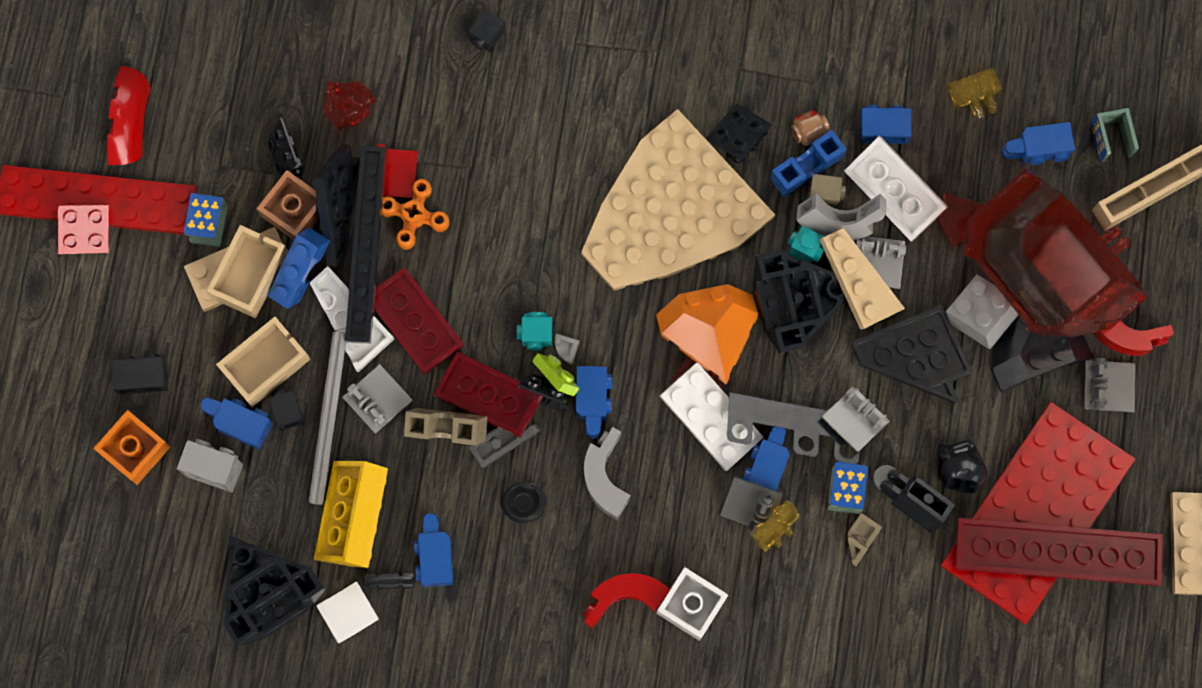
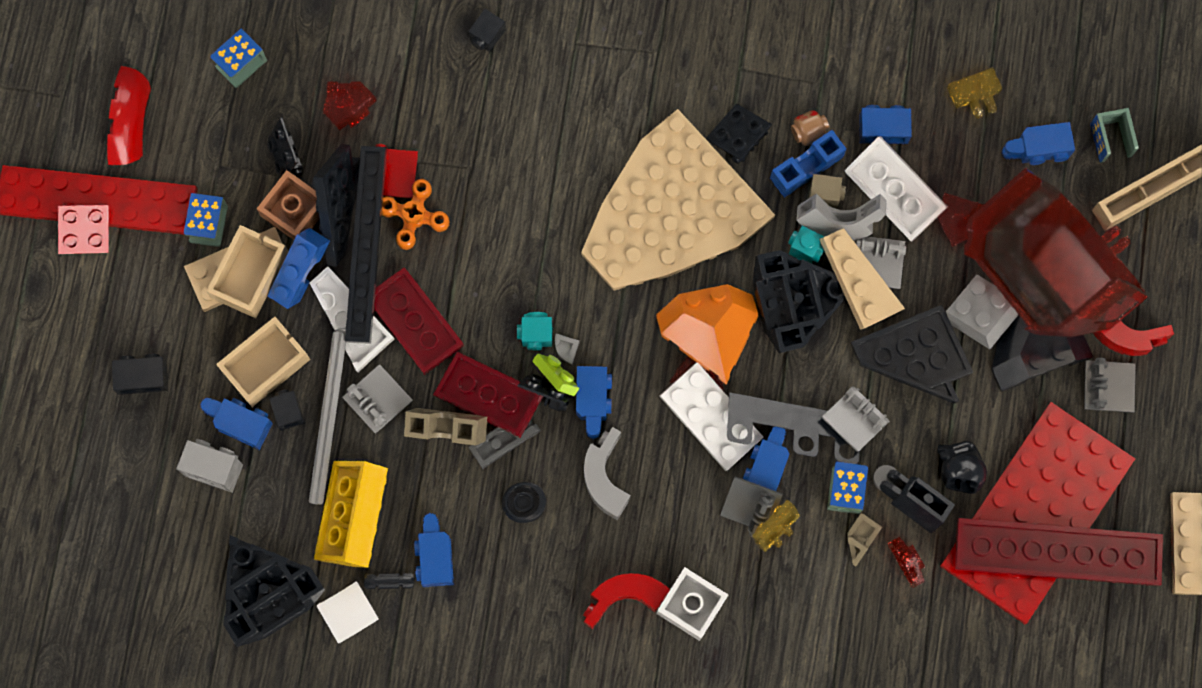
orange brick [93,410,171,485] -> none
none -> piece [211,29,267,88]
none -> clear red plate [888,537,925,588]

